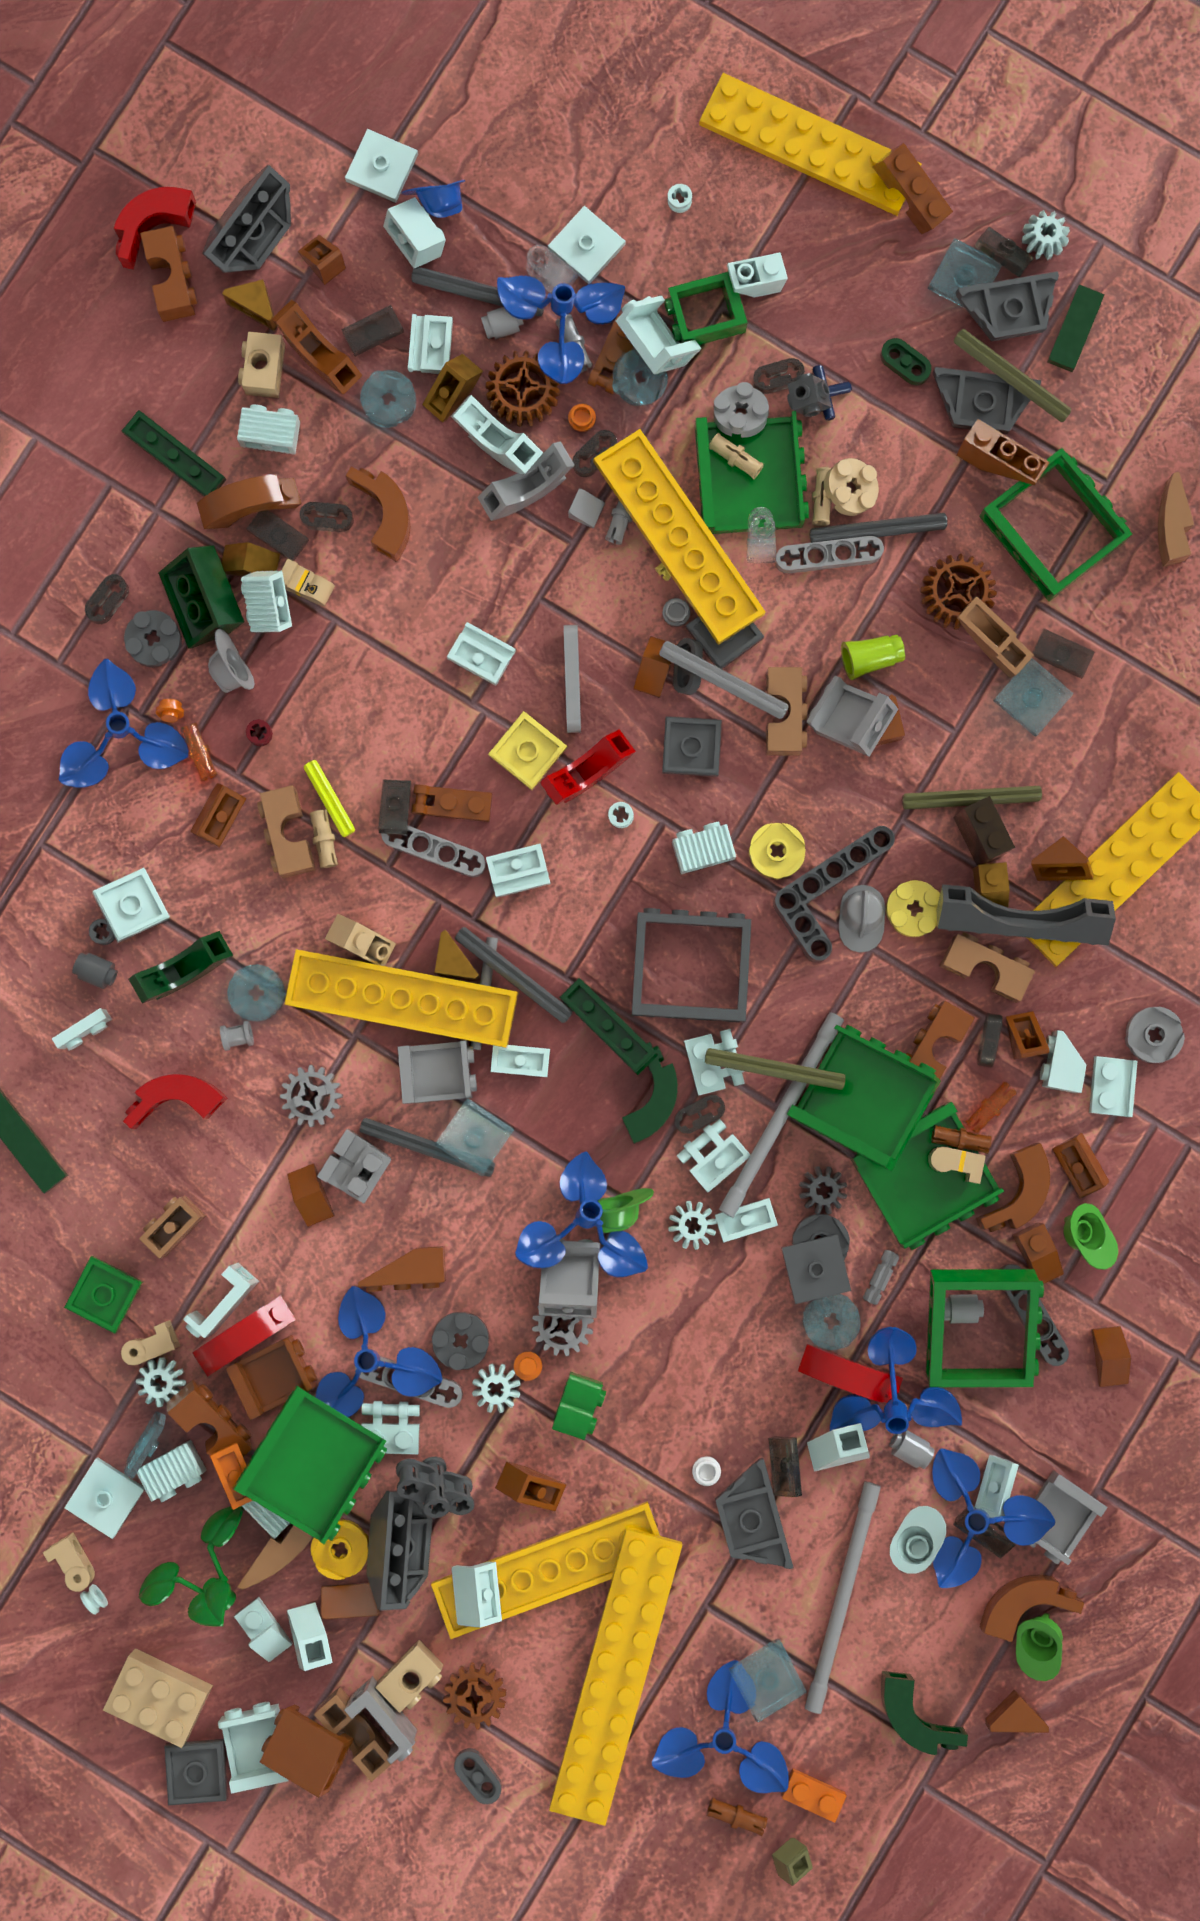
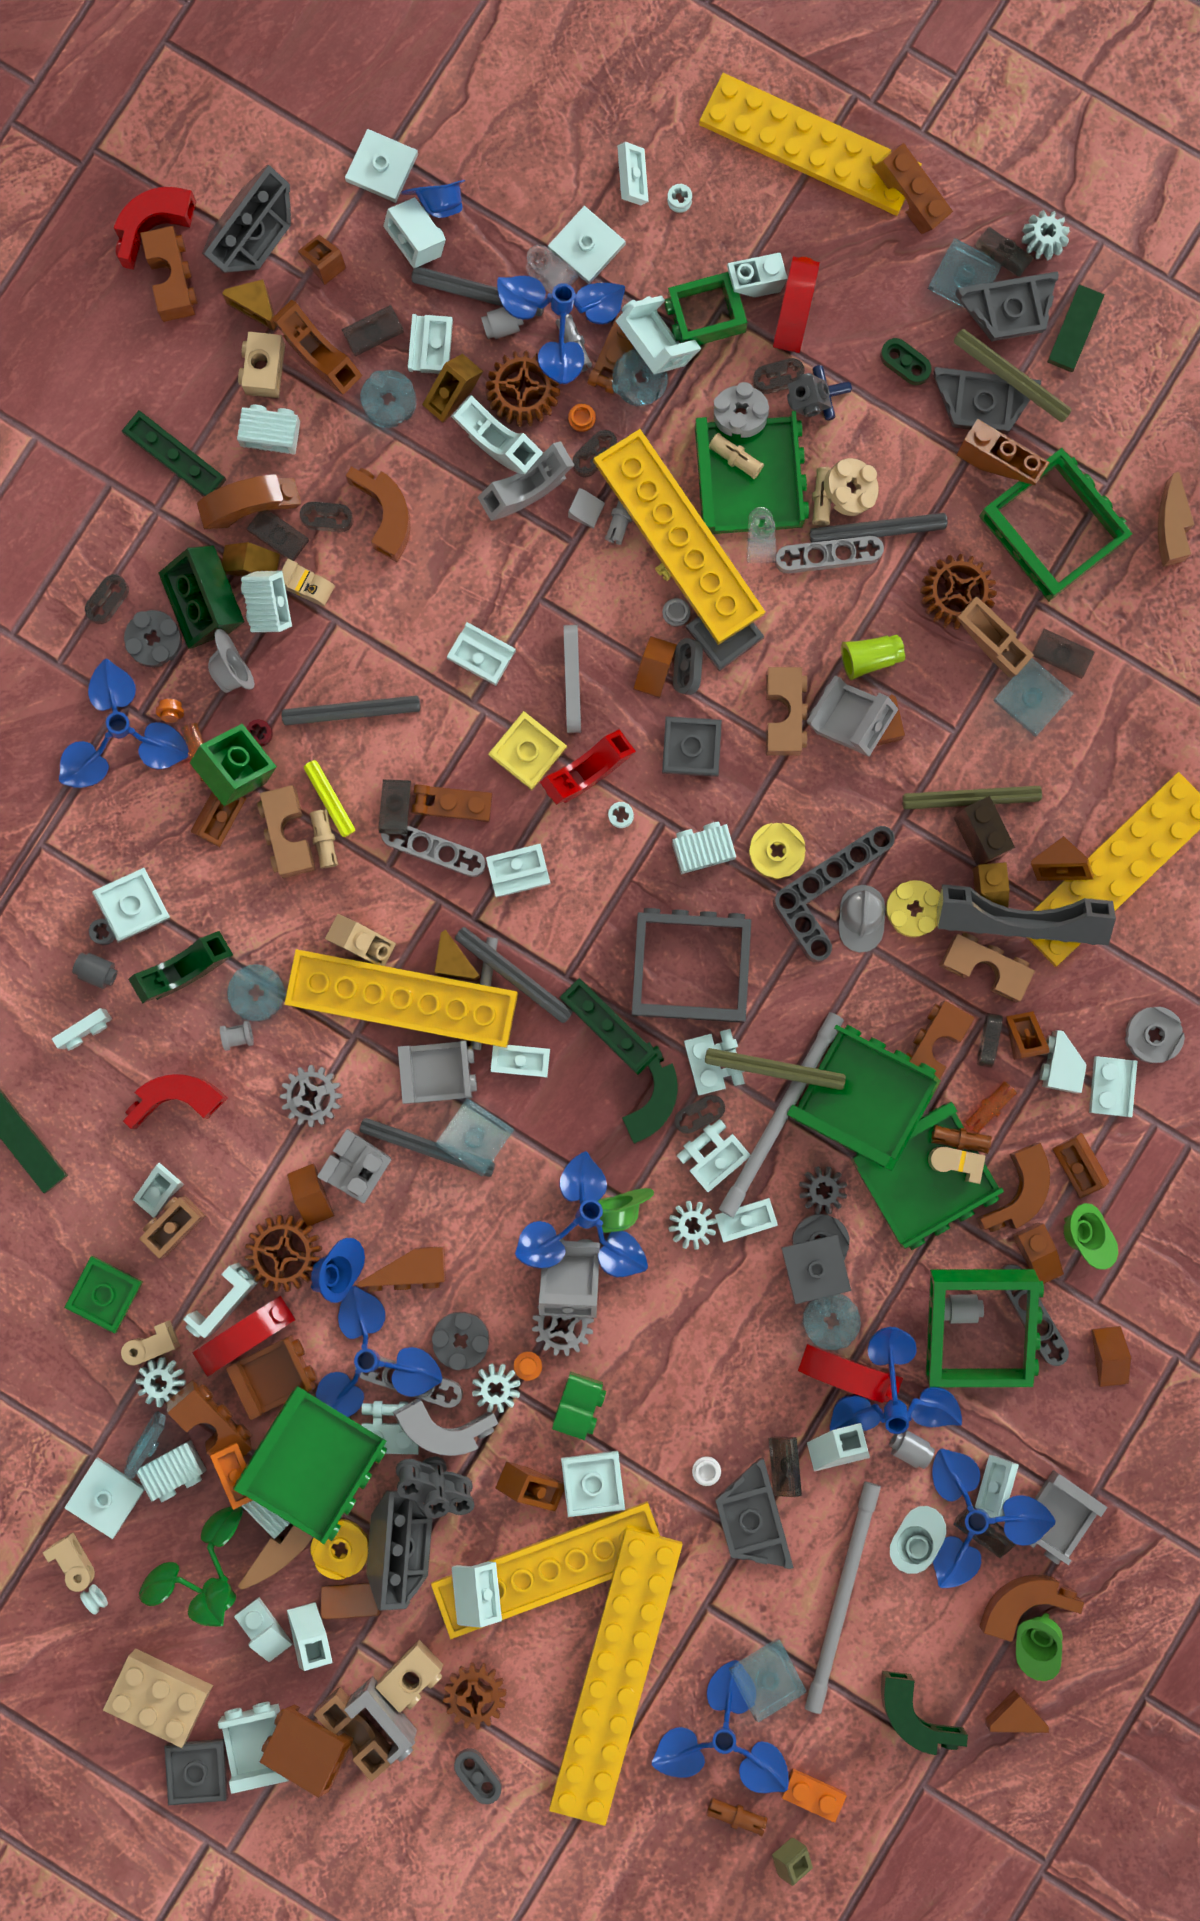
light grey axle [659,641,788,719] -> none
light grey axle [863,1250,899,1305] -> none
none -> light aqua slope [133,1163,184,1218]
none -> green brick [190,724,277,806]
none -> dark orange gear [244,1214,322,1292]
none -> dark grey axle [281,696,421,725]
none -> blue piece [311,1238,365,1303]
none -> light grey arch [393,1398,499,1456]
none -> light aqua plate [561,1451,625,1517]
none -> light aqua plate [617,142,649,205]
none -> red arch [773,256,820,353]

